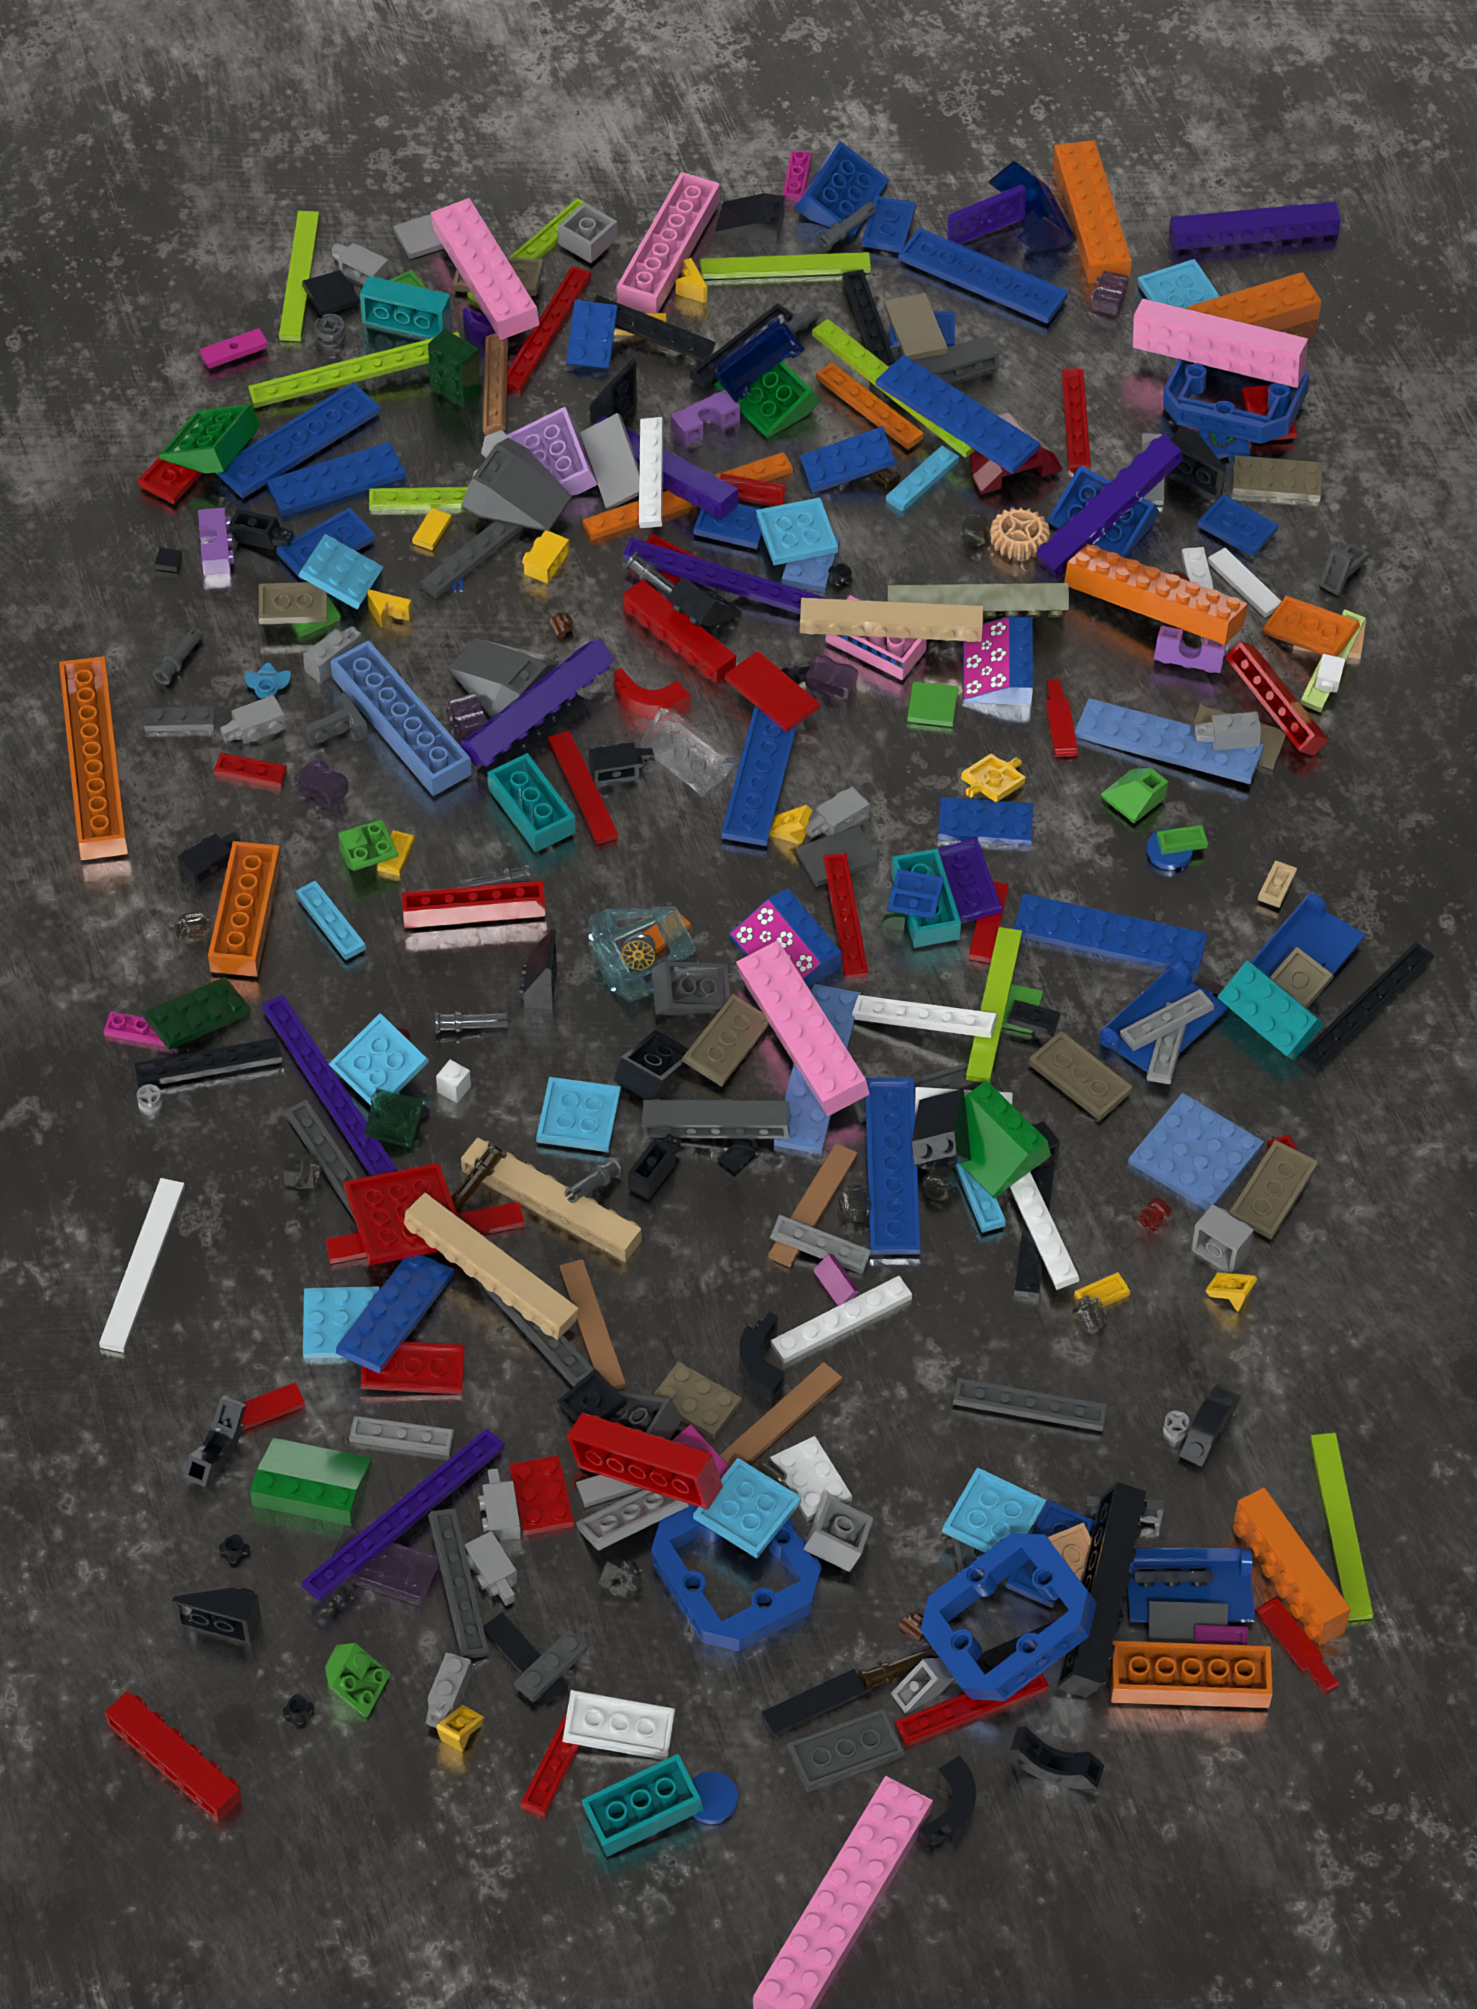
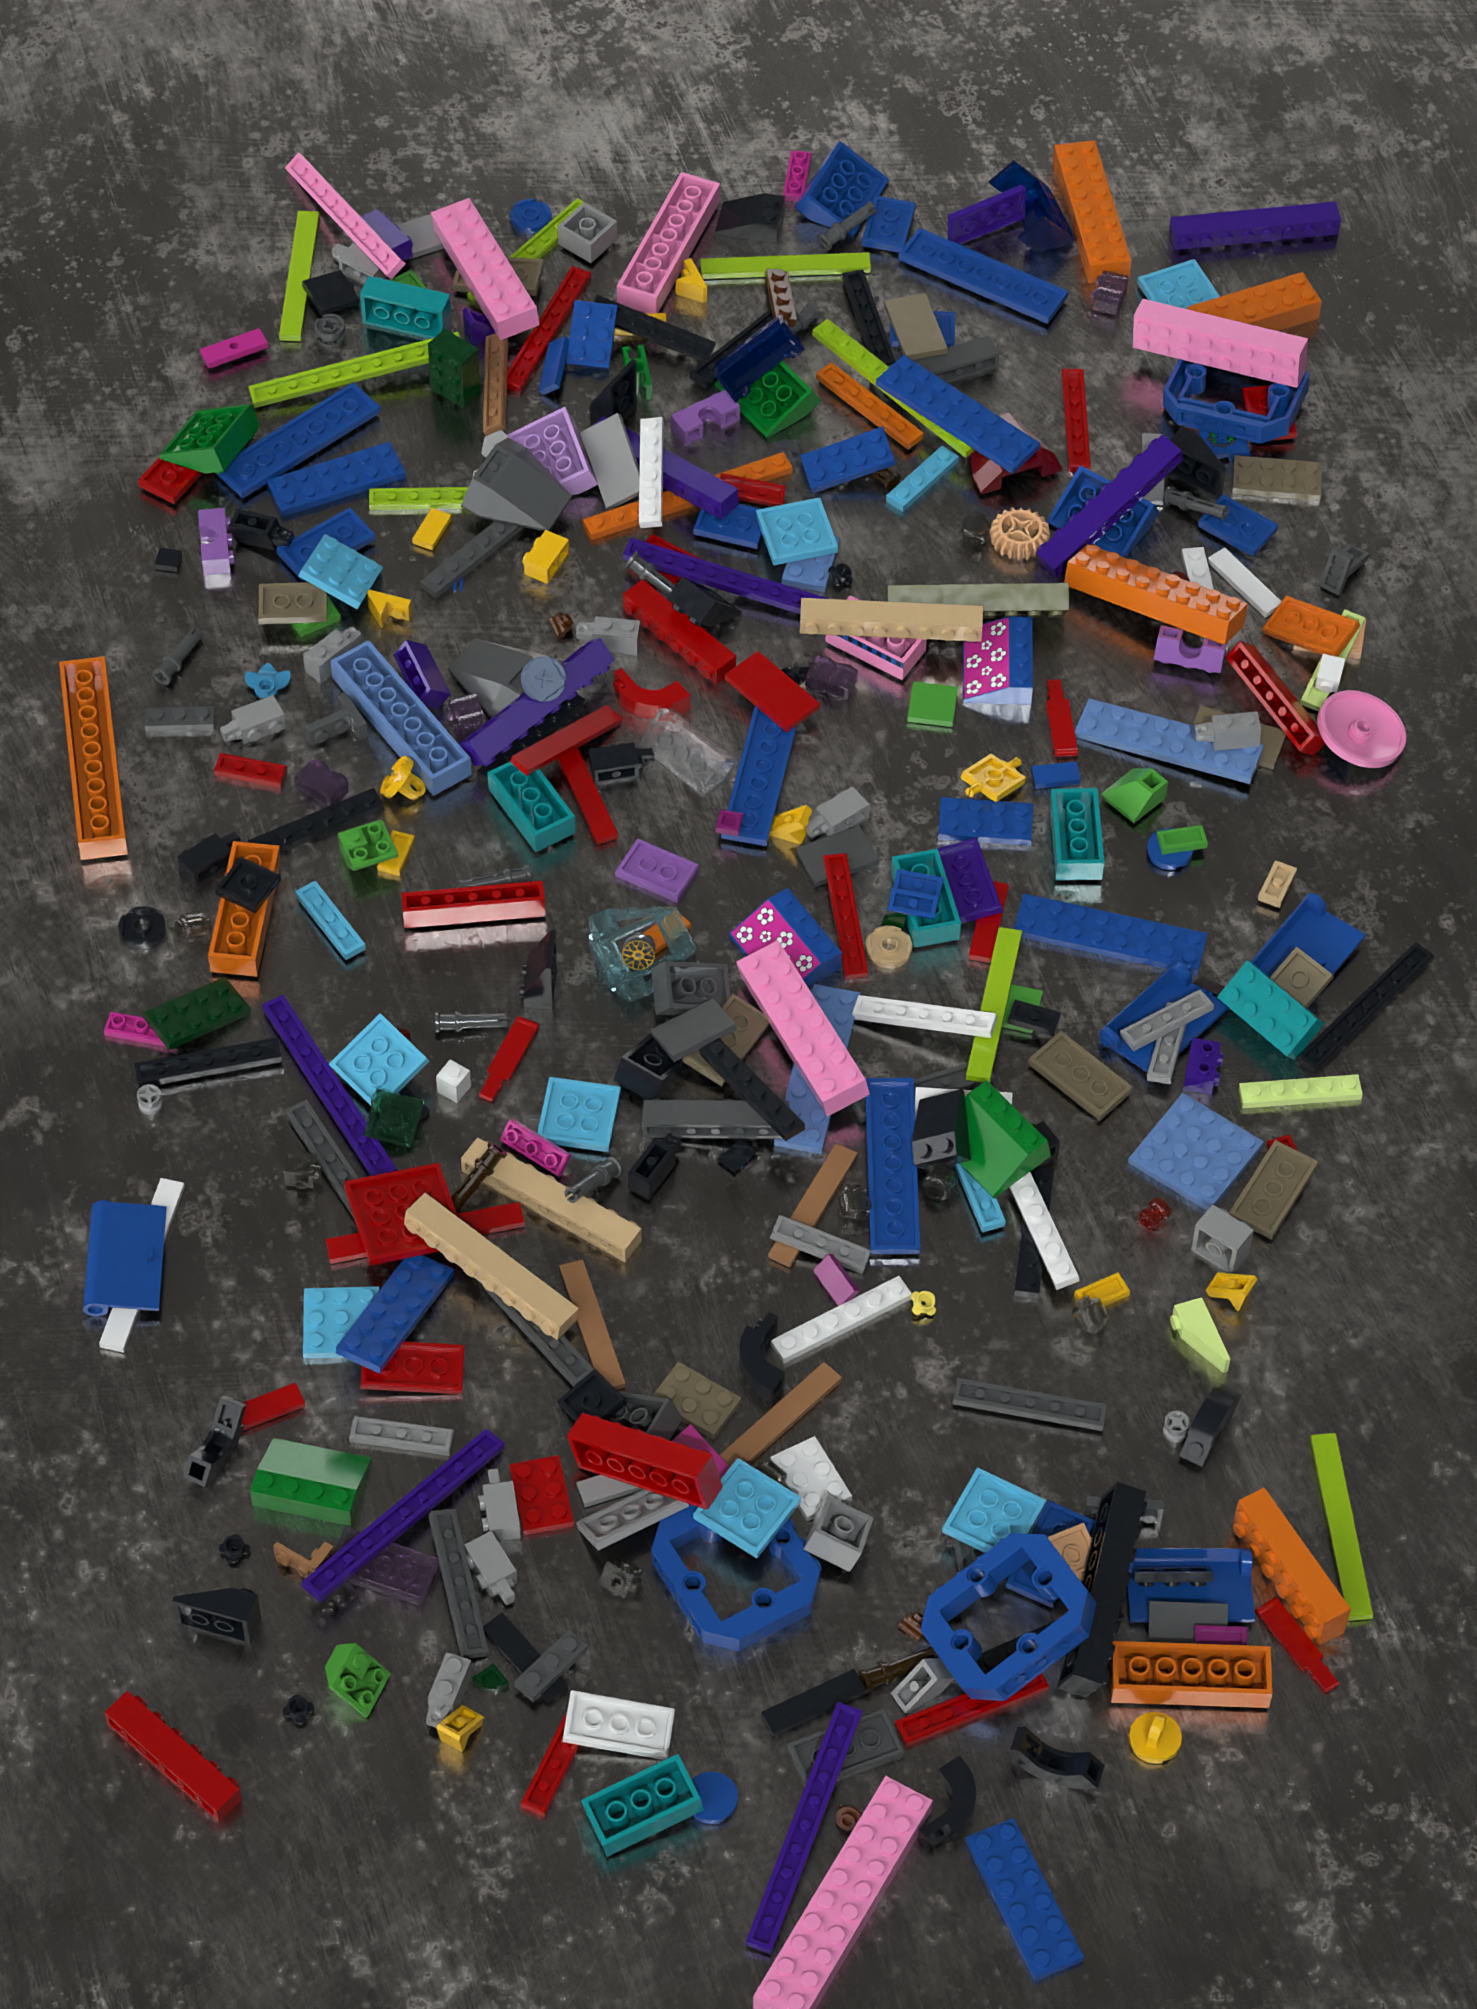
none -> blue door [83,1200,166,1316]
none -> black tile [118,906,166,949]
none -> black tile [215,857,281,914]
none -> black plate [248,788,384,853]
none -> medium nougat bracket [273,1542,334,1578]
none -> bright pink plate [285,152,406,280]
none -> brick [361,209,413,261]
none -> yellow tile [380,756,426,800]
none -> dark purple brick [393,640,451,709]
none -> dark green tile [472,1663,509,1691]
none -> red piece [479,1016,540,1102]
none -> dark pink tile [500,1118,572,1177]
none -> blue tile [510,198,552,234]
none -> red tile [510,705,623,776]
none -> sand blue tile [521,656,566,702]
none -> blue tile [538,336,569,395]
none -> light grey hinge [576,616,640,655]
none -> medium lavender tile [615,838,699,903]
none -> green piece [622,345,652,401]
none -> dark grey tile [651,998,737,1062]
none -> black plate [700,1038,805,1141]
none -> magenta tile [715,809,743,836]
none -> dark purple plate [745,1702,862,1954]
none -> plate [765,269,797,327]
none -> reddish brown plate [835,1804,864,1831]
none -> tan tile [865,925,913,969]
none -> light yellow plate [911,1291,936,1316]
none -> blue plate [965,1818,1084,1982]
none -> blue tile [1031,761,1081,789]
none -> teal brick [1049,788,1104,880]
none -> yellow tile [1128,1712,1182,1764]
none -> dark grey pin [1163,486,1229,520]
none -> yellowish green slope [1170,1297,1230,1373]
none -> dark purple brick [1183,1037,1224,1095]
none -> yellowish green plate [1238,1074,1363,1109]
none -> bright pink dish [1317,690,1406,768]

